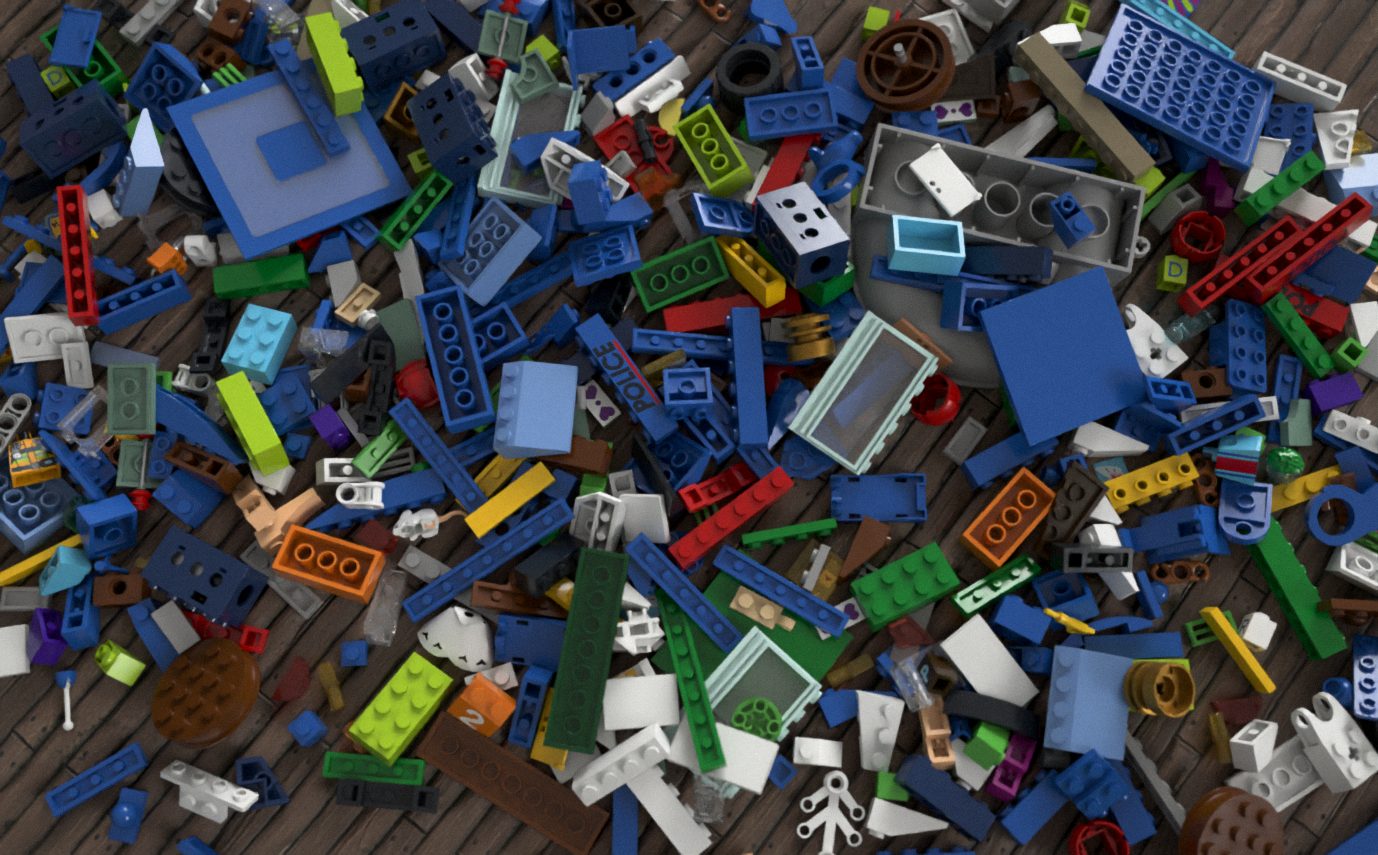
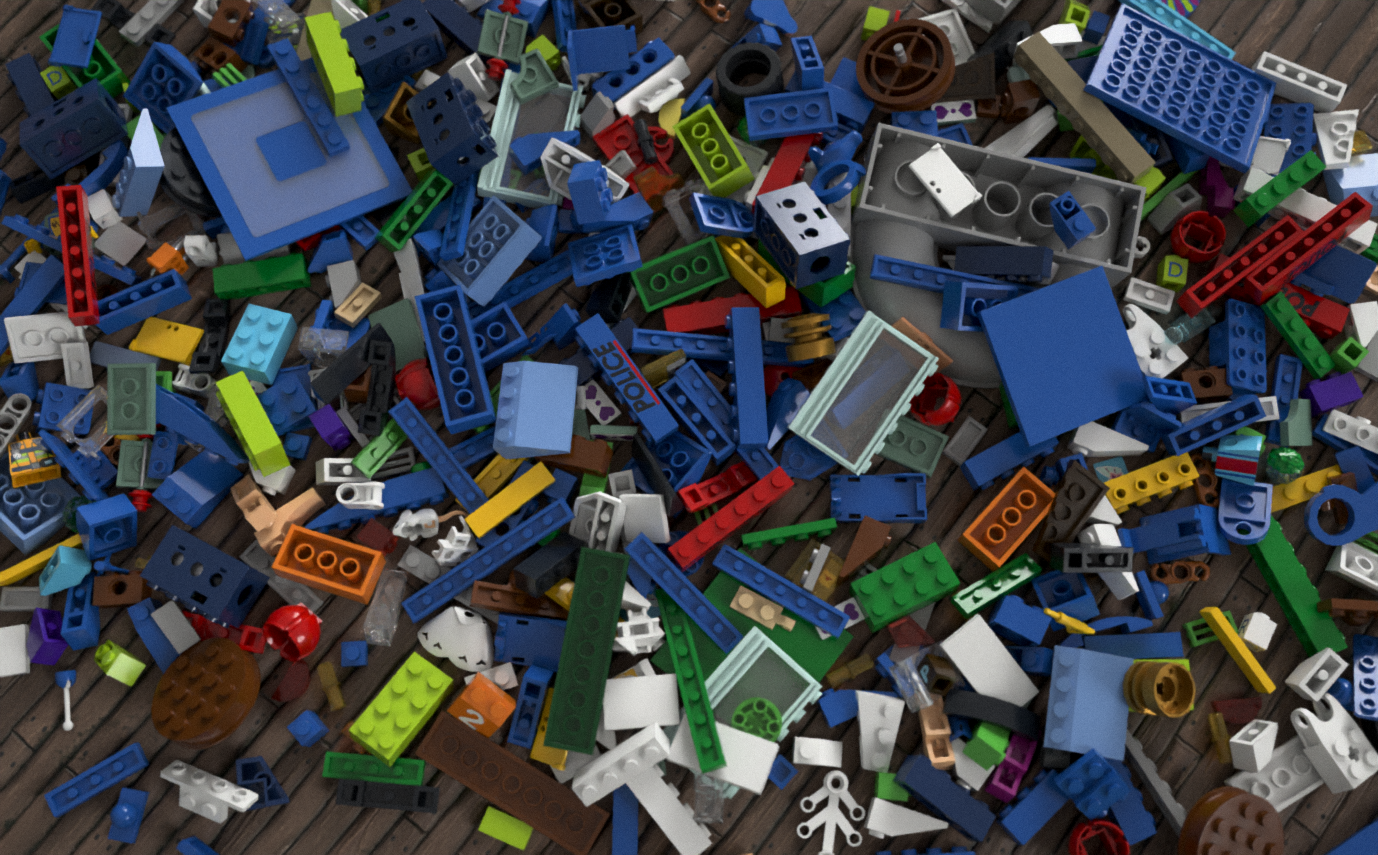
reddish brown slope [163,440,243,496] -> none
white plate [358,309,379,331] -> none
blue plate [663,367,713,420] -> none
medium azure piece [886,215,966,276] -> none
none -> white sticker [94,221,147,265]
none -> yellow door [129,316,204,366]
none -> red piece [262,602,322,662]
none -> white piece [432,515,478,566]
none -> lime tile [478,806,534,851]
none -> sand green tile [590,425,638,441]
none -> sand green tile [870,408,949,479]
none -> blue plate [1082,11,1110,45]
none -> white plate [1123,277,1175,315]
none -> white slope [1285,648,1349,702]

